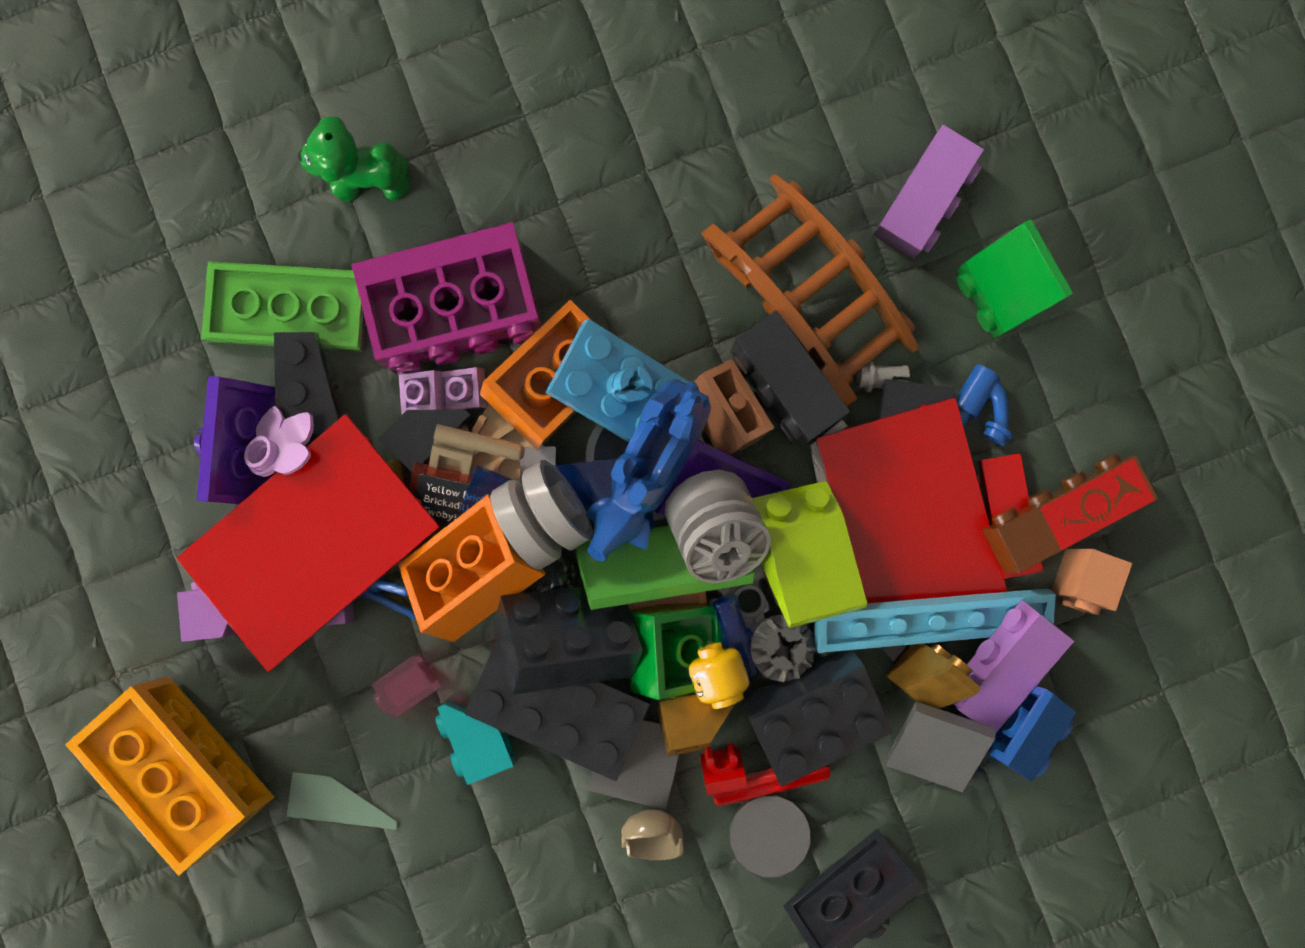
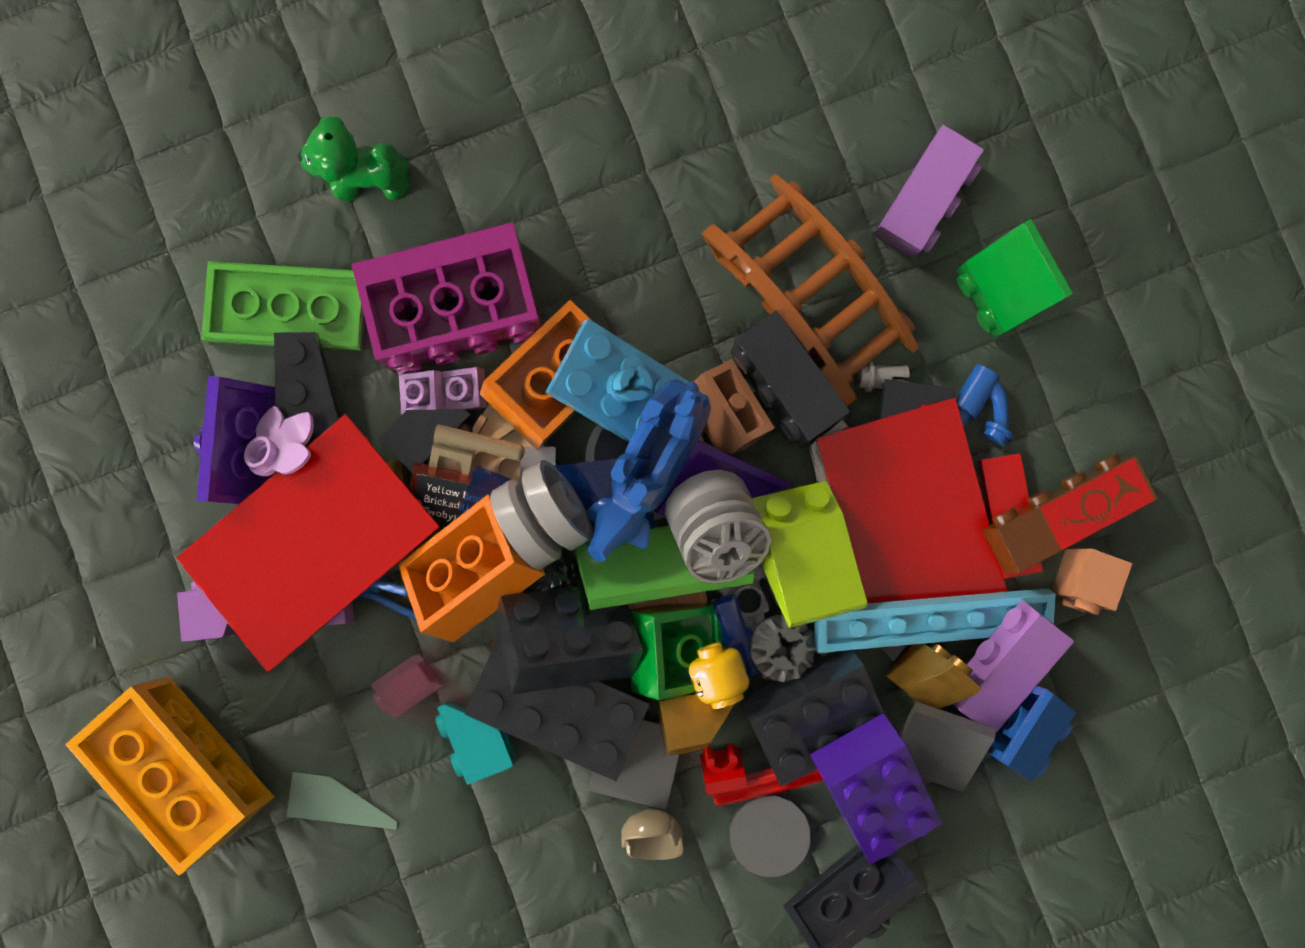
none -> dark purple brick [810,713,942,865]

